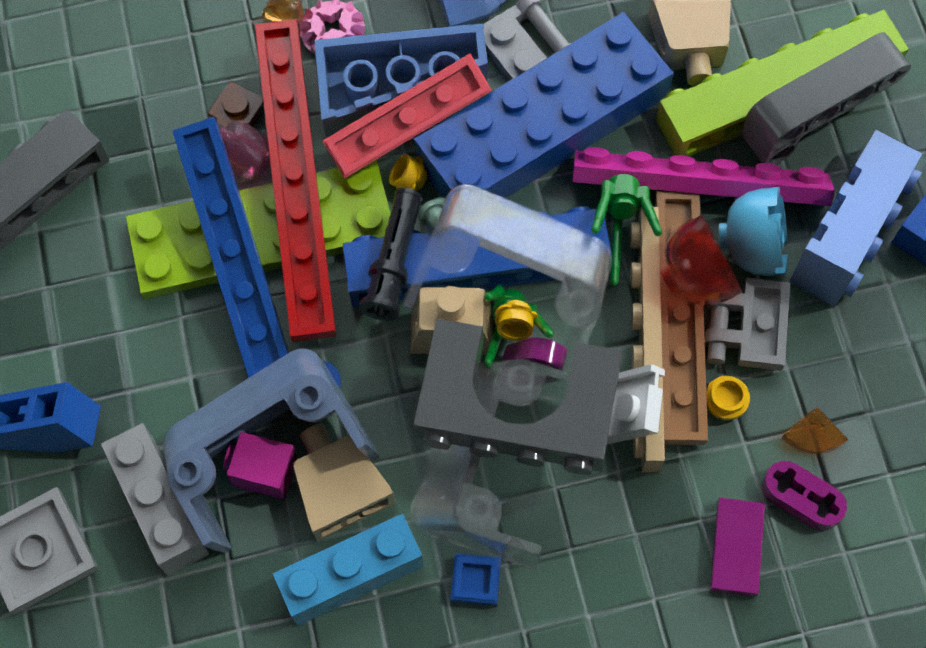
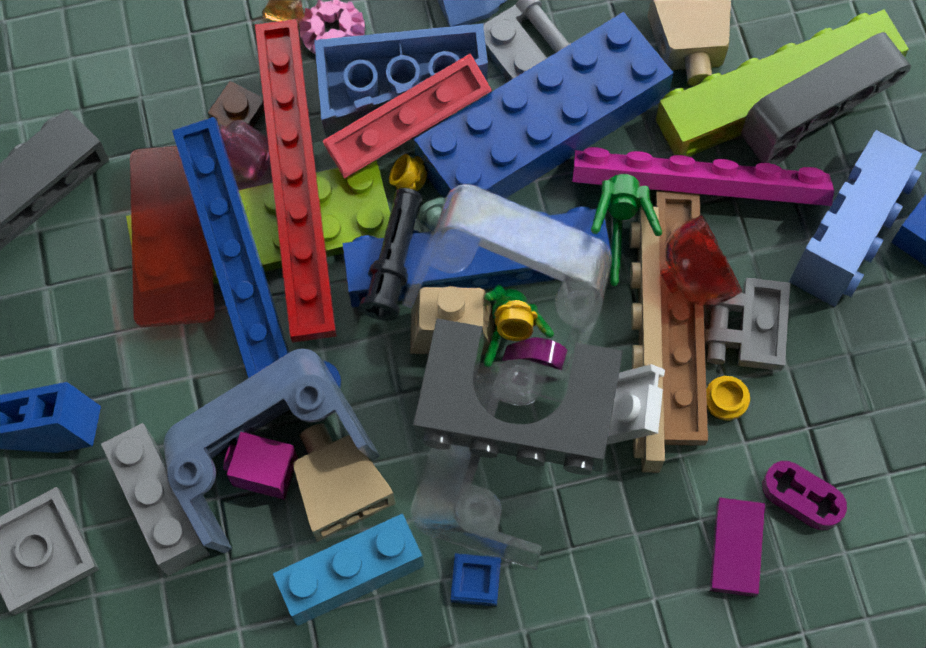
medium azure cylinder [719,187,788,276] -> none
clear orange tile [782,406,848,454] -> none
none -> clear red piece [130,146,215,328]

